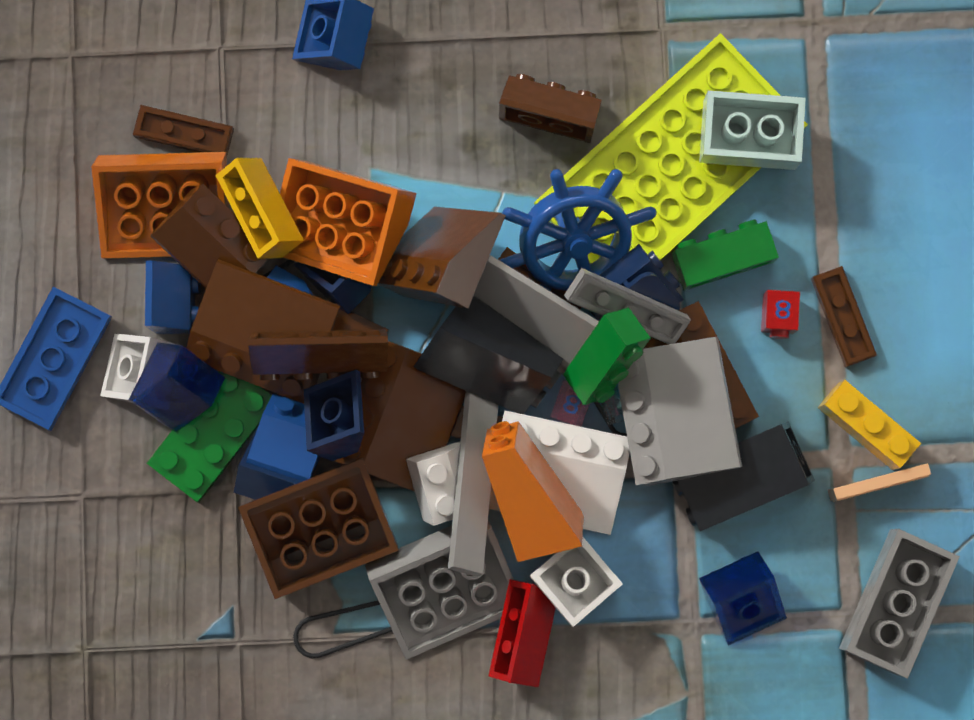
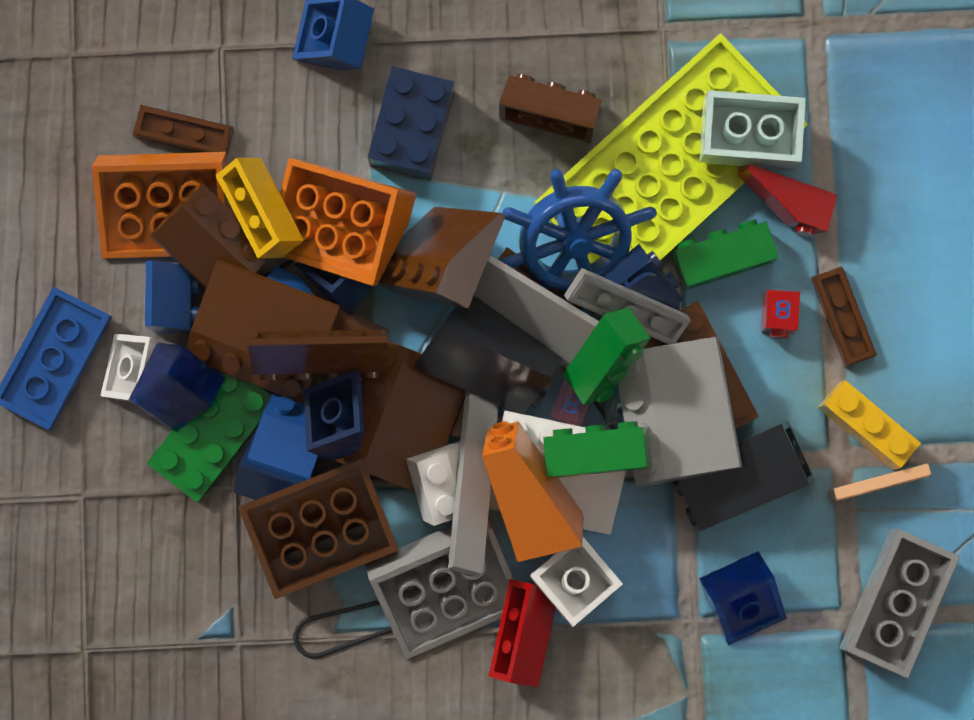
none -> dark blue brick [367,66,455,181]
none -> green brick [543,421,652,478]
none -> red slope [737,164,837,237]

